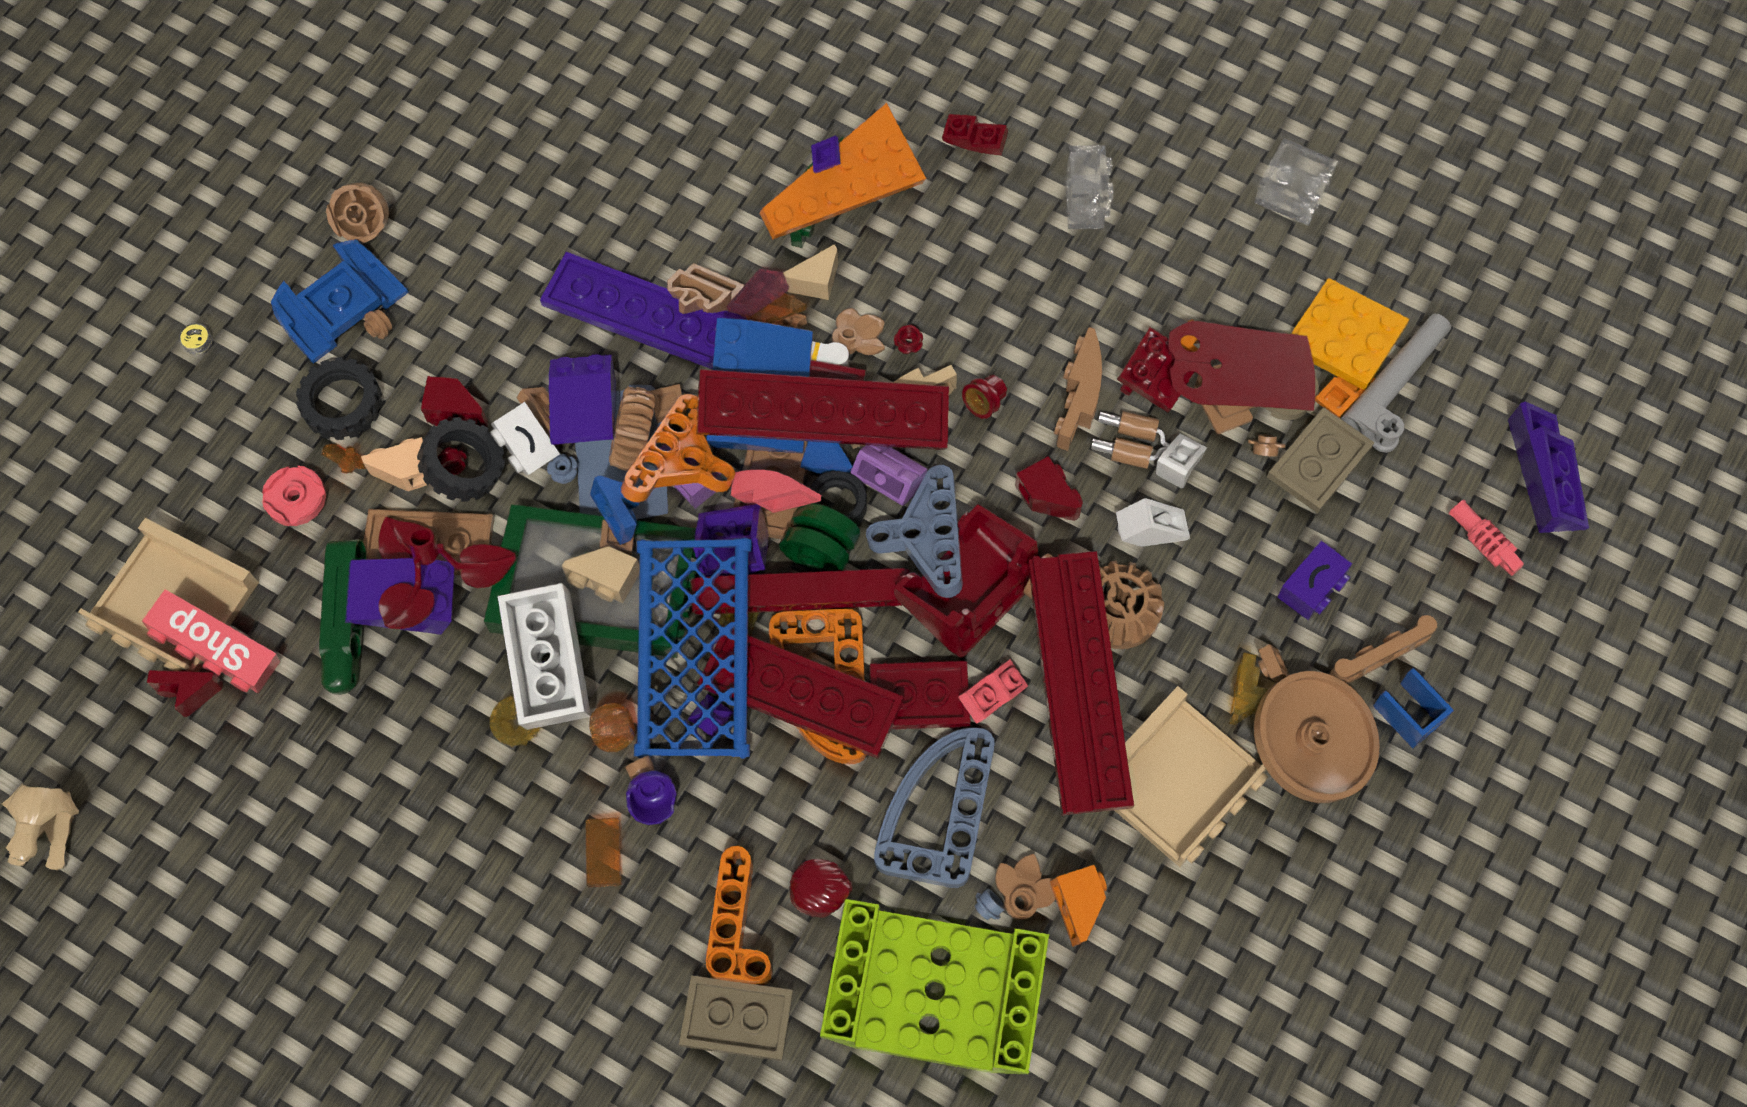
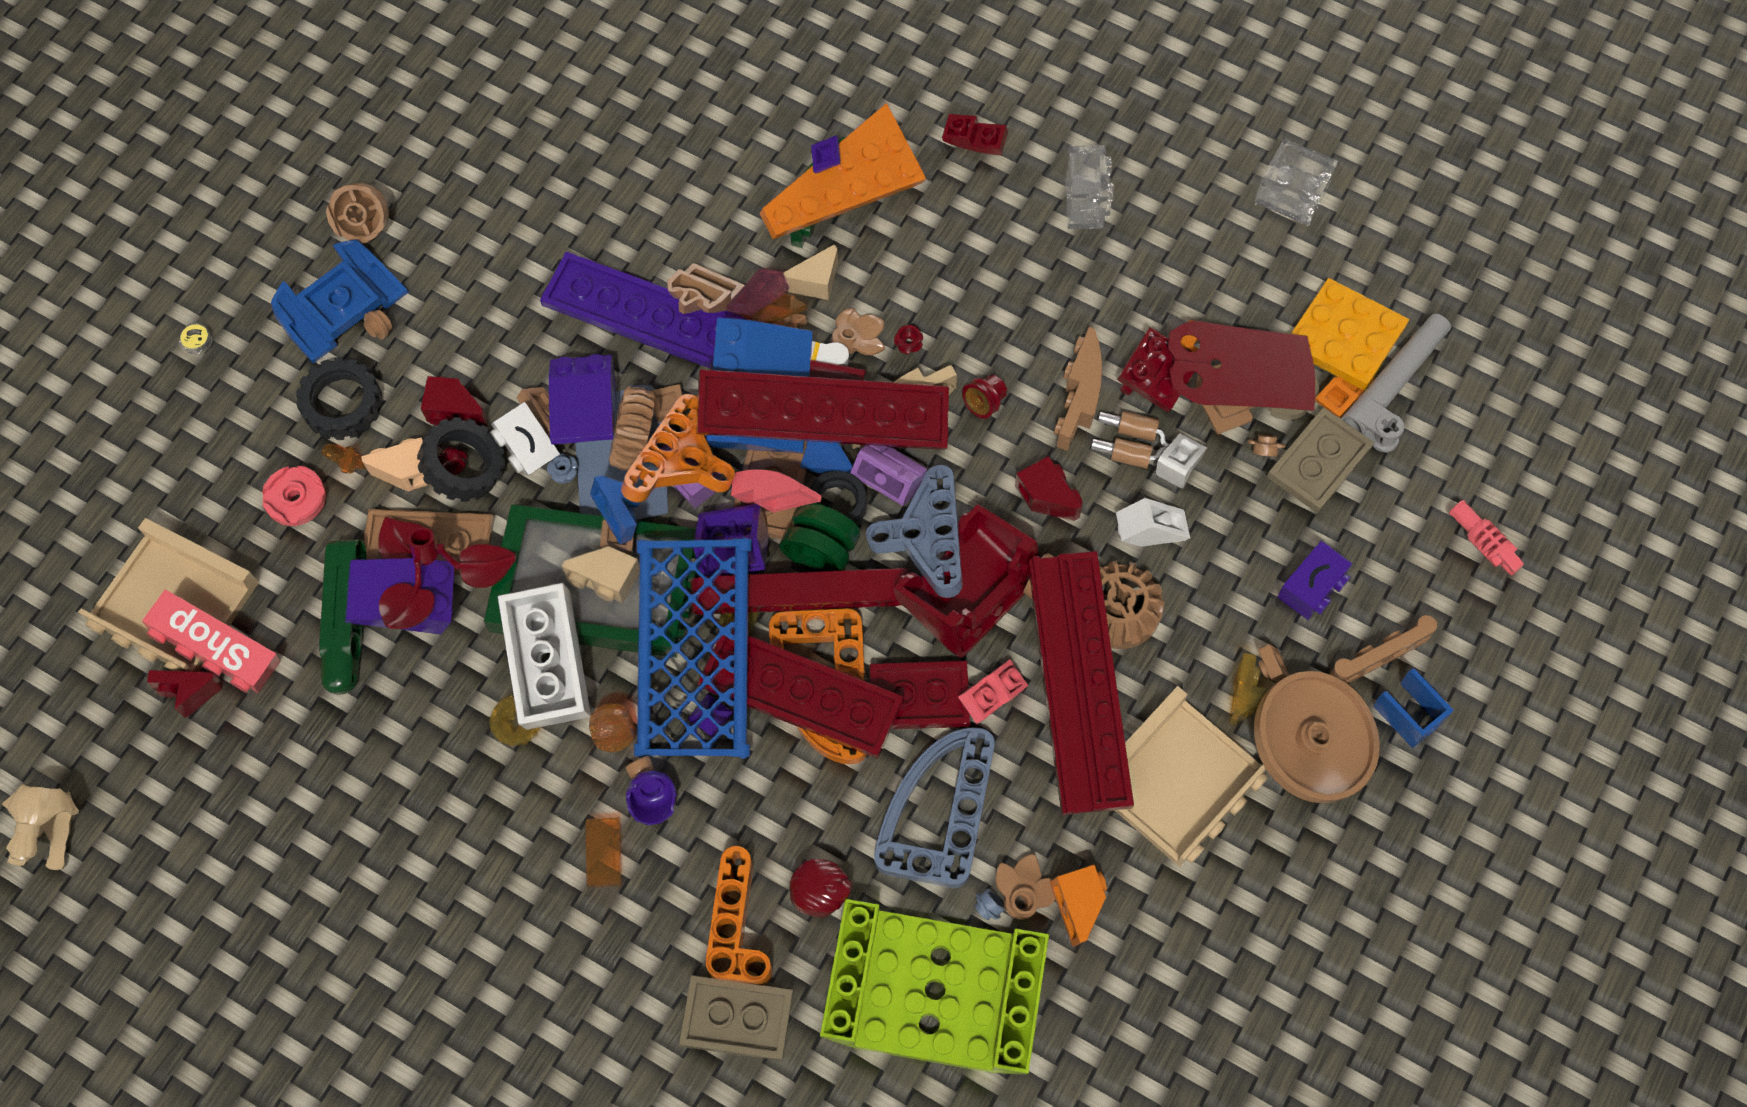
dark purple slope [1508,402,1589,533] -> none

